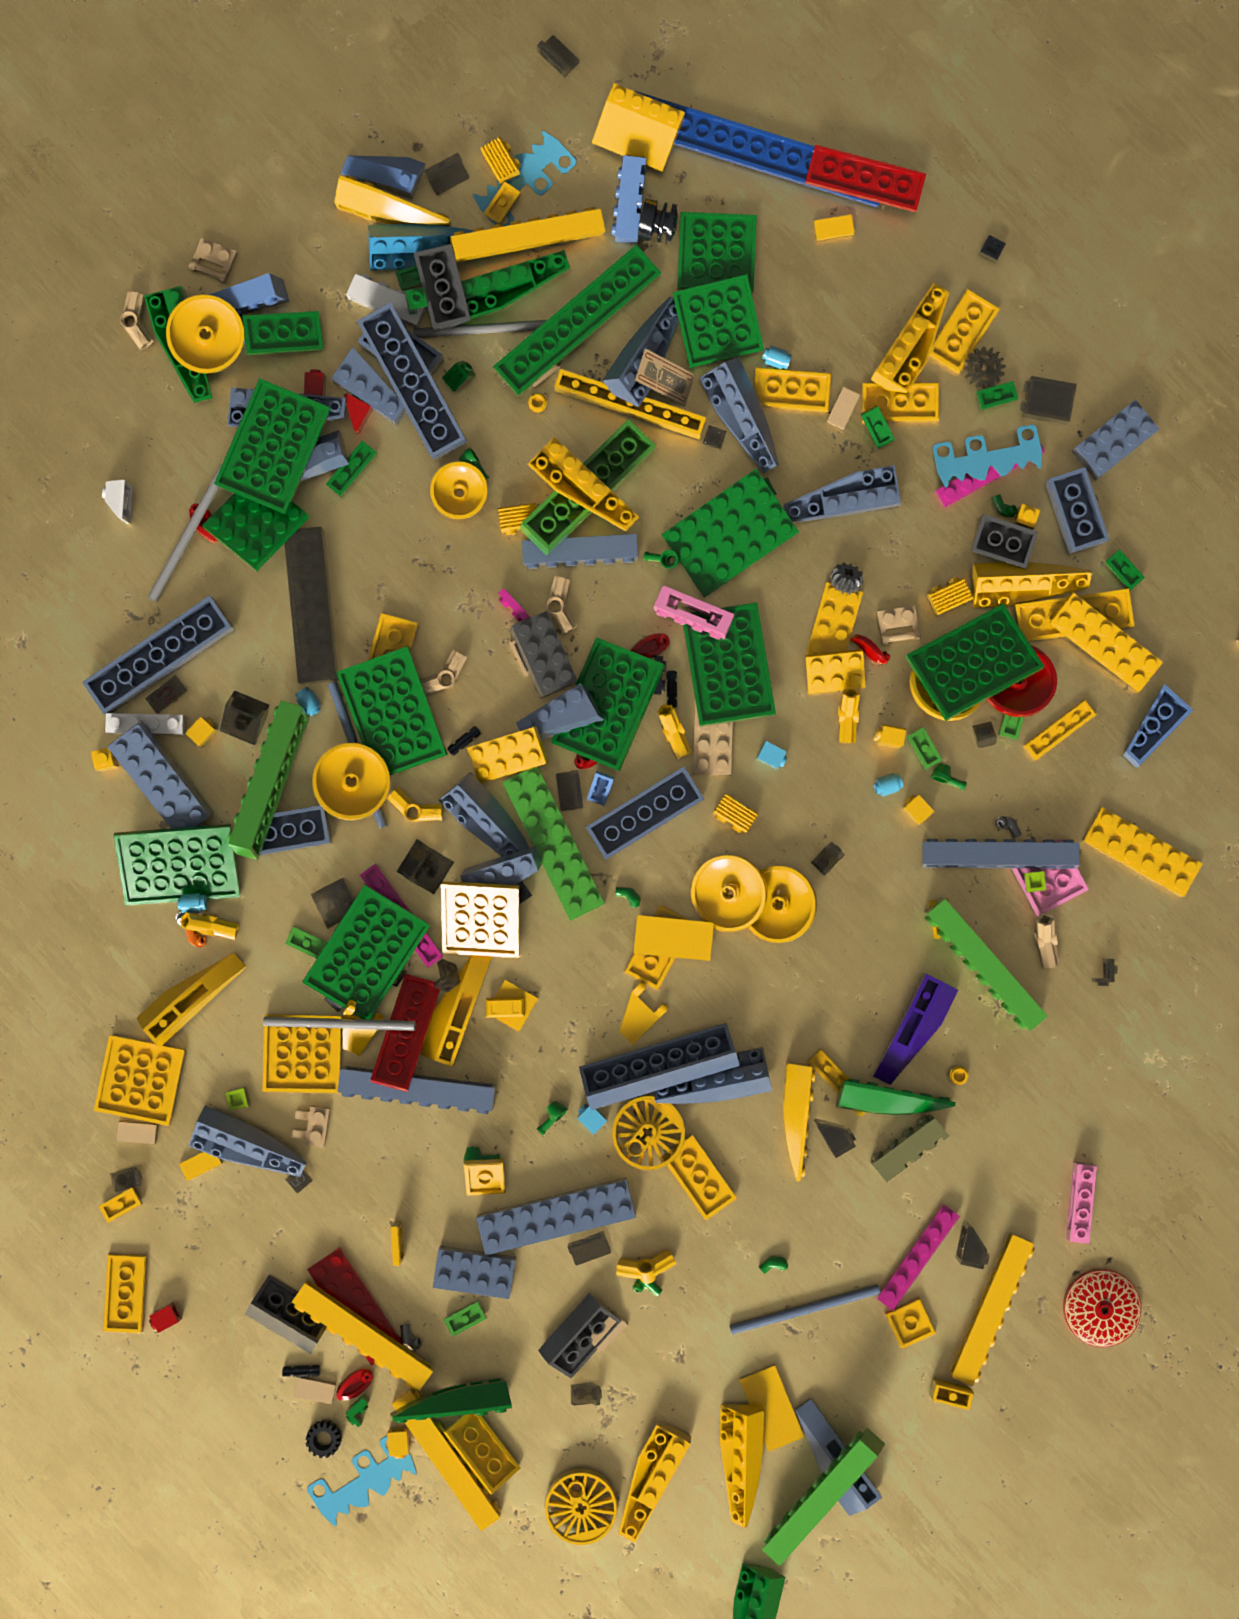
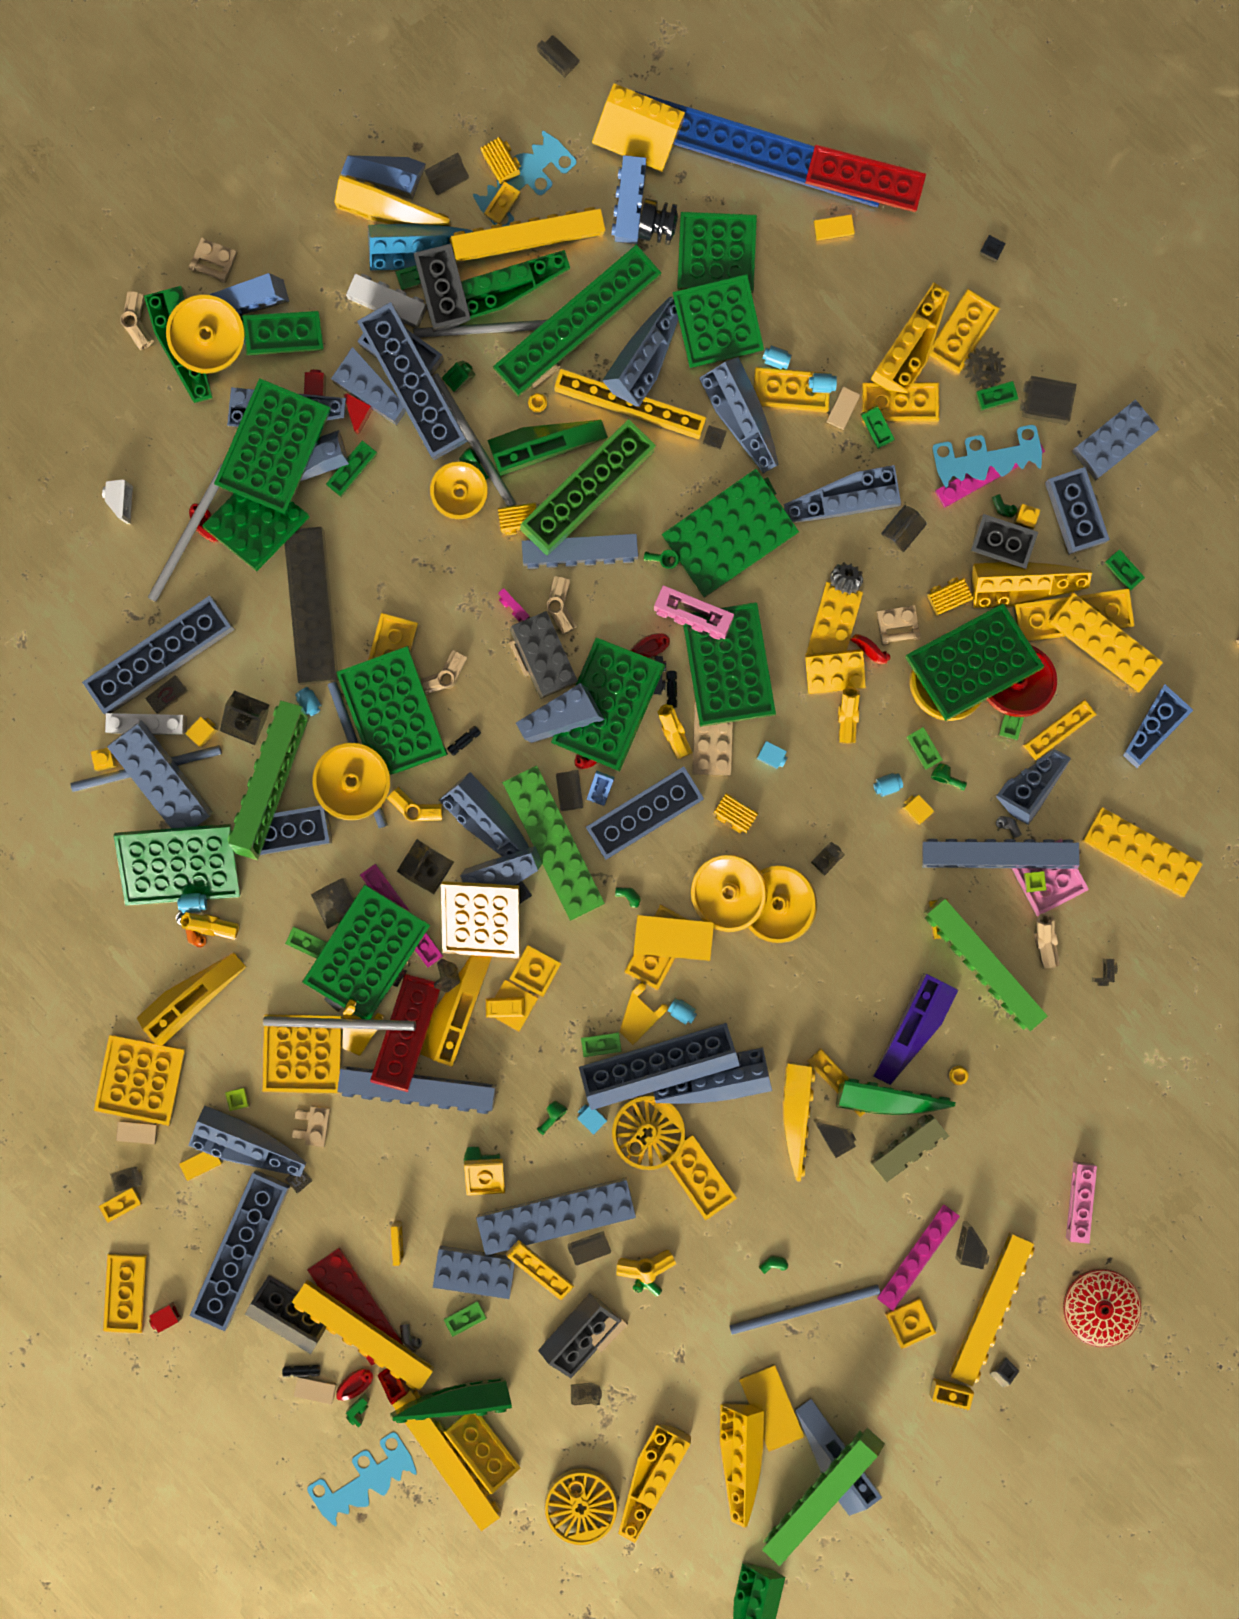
black tyre [305,1420,342,1458] -> none
yellow brick [387,1427,410,1459] -> none
green bracket [405,287,428,315] -> none
yellow plate [467,726,549,783] -> none
yellow wedge [528,437,639,531] -> none
sticker [635,348,695,406] -> none
yellow brick [874,724,907,749] -> none
clear smoke slope [972,721,997,748] -> none
none -> sand blue piece [70,745,222,792]
none -> sand blue brick [189,1170,291,1331]
none -> red slope [377,1368,410,1405]
none -> light grey piece [433,373,517,507]
none -> green wedge [487,419,608,476]
none -> yellow tile [506,1240,574,1300]
none -> yellow plate [509,945,561,997]
none -> bright green plate [581,1032,622,1057]
none -> medium azure brick [668,998,697,1025]
none -> medium azure brick [808,373,837,393]
none -> clear smoke panel [881,505,927,552]
none -> dark grey slope [990,1358,1019,1387]
none -> sand blue wedge [996,749,1071,825]

